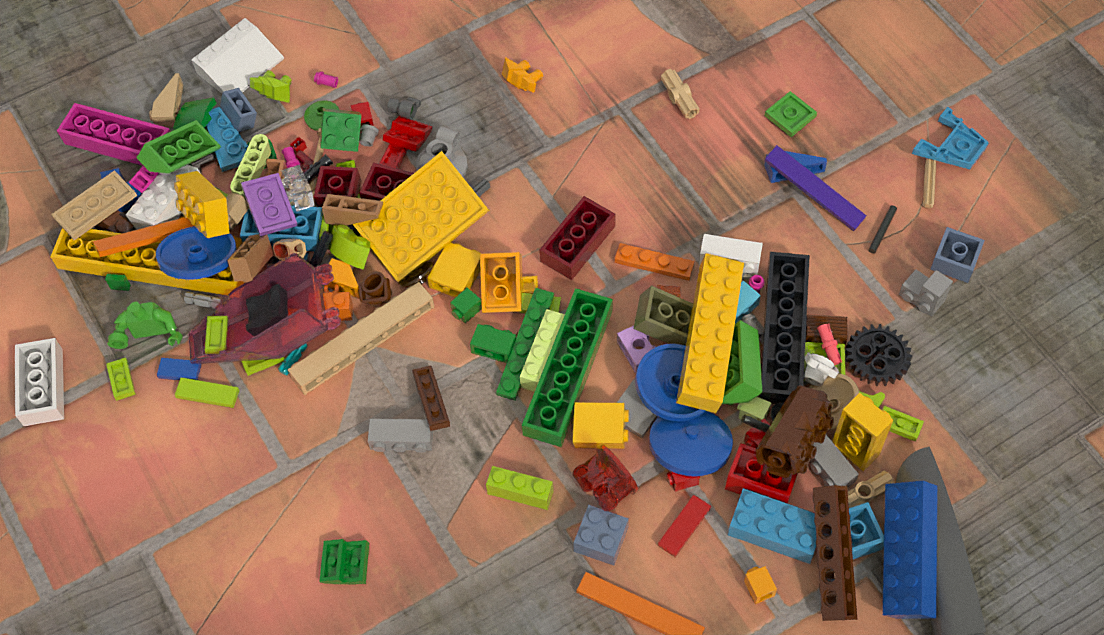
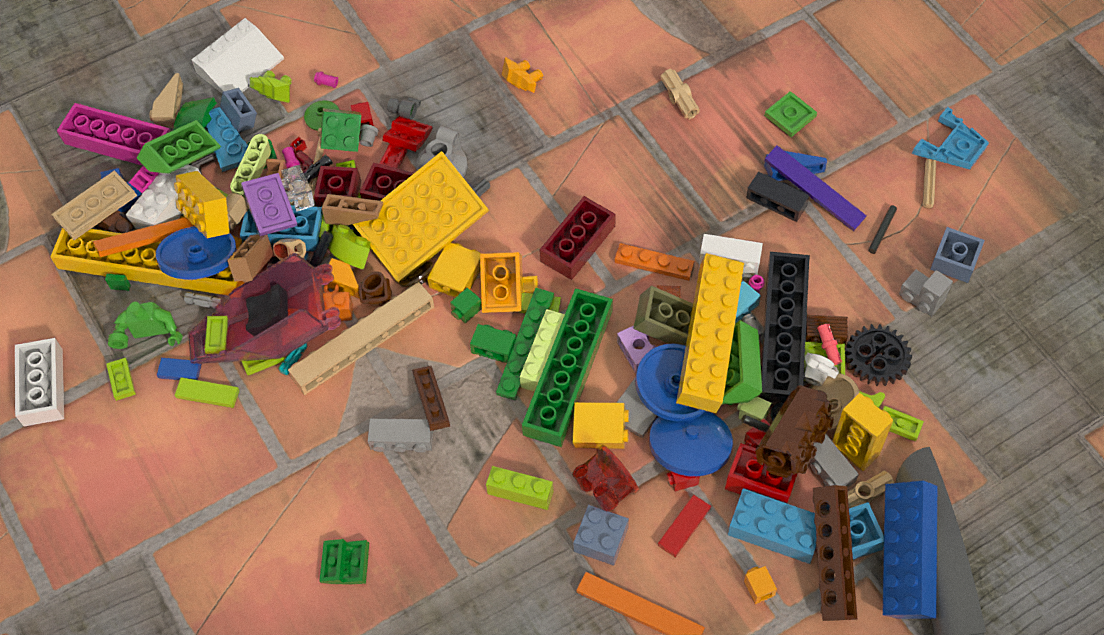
none -> black brick [746,171,810,222]

